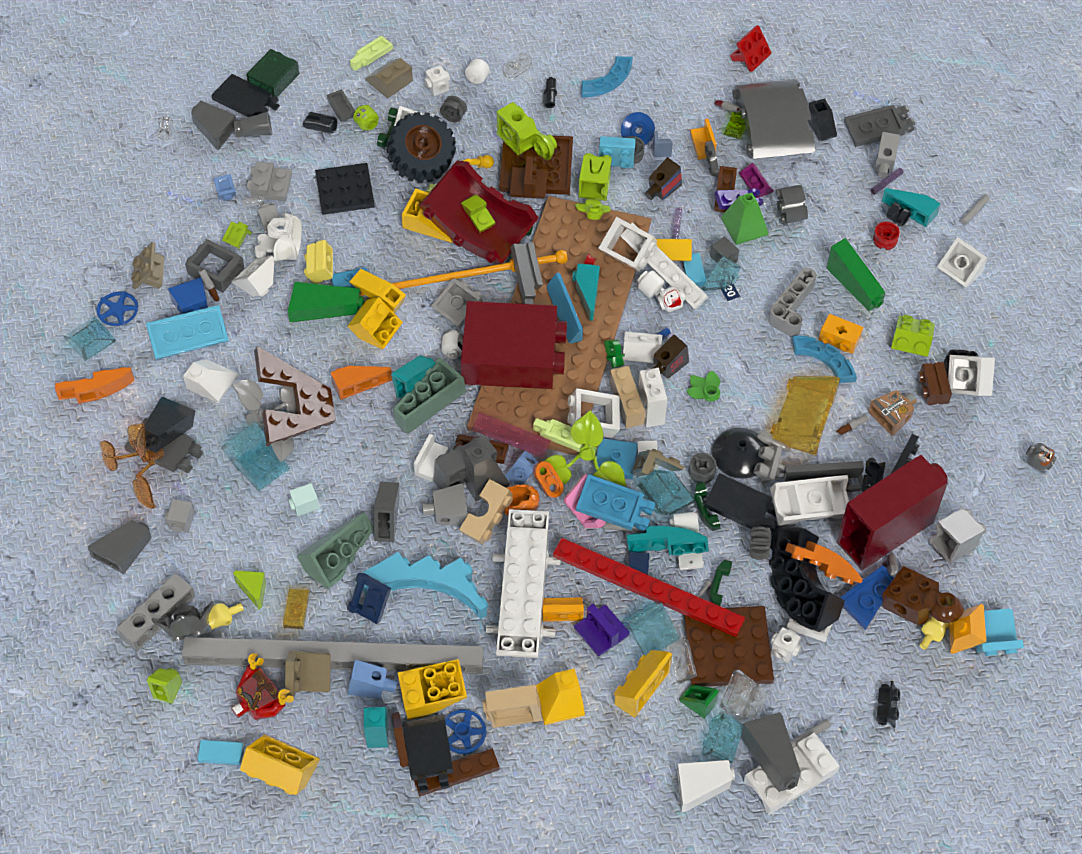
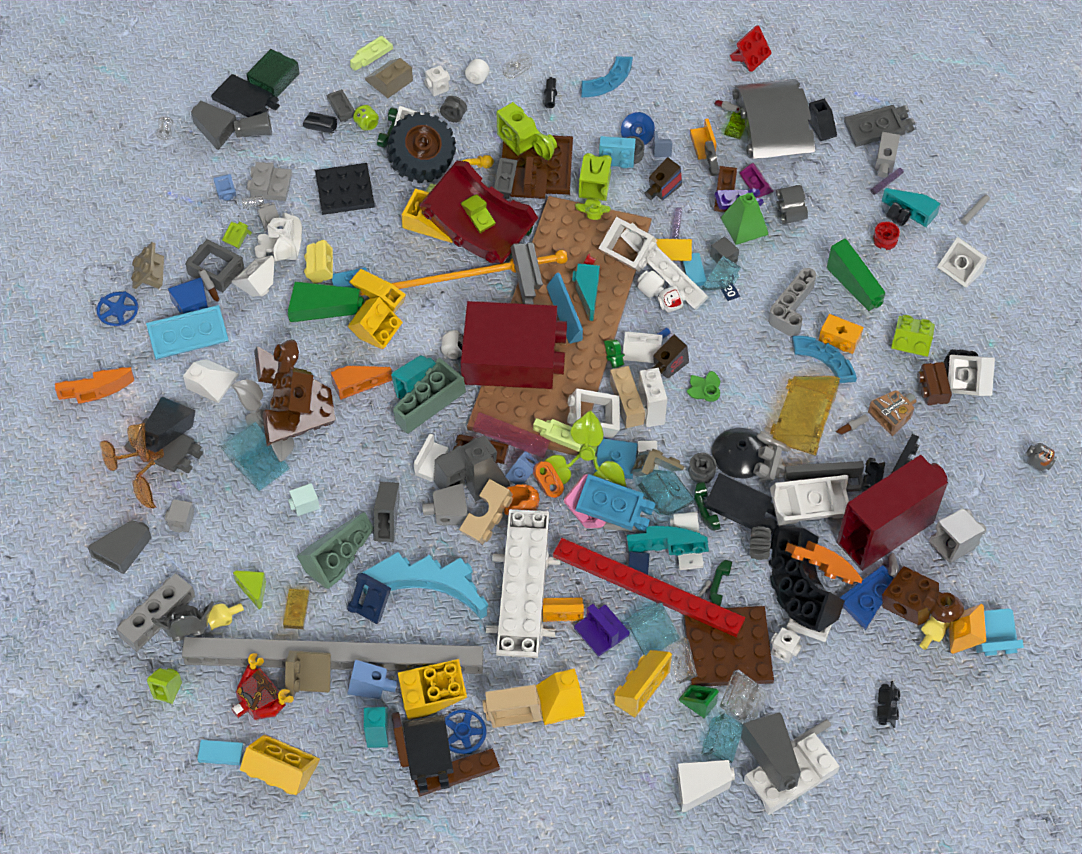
clear light blue slope [64,316,116,361] -> none
light grey plate [431,278,484,329] -> none
none -> reddish brown brick [270,339,314,415]
none -> dark grey hinge [494,158,517,199]

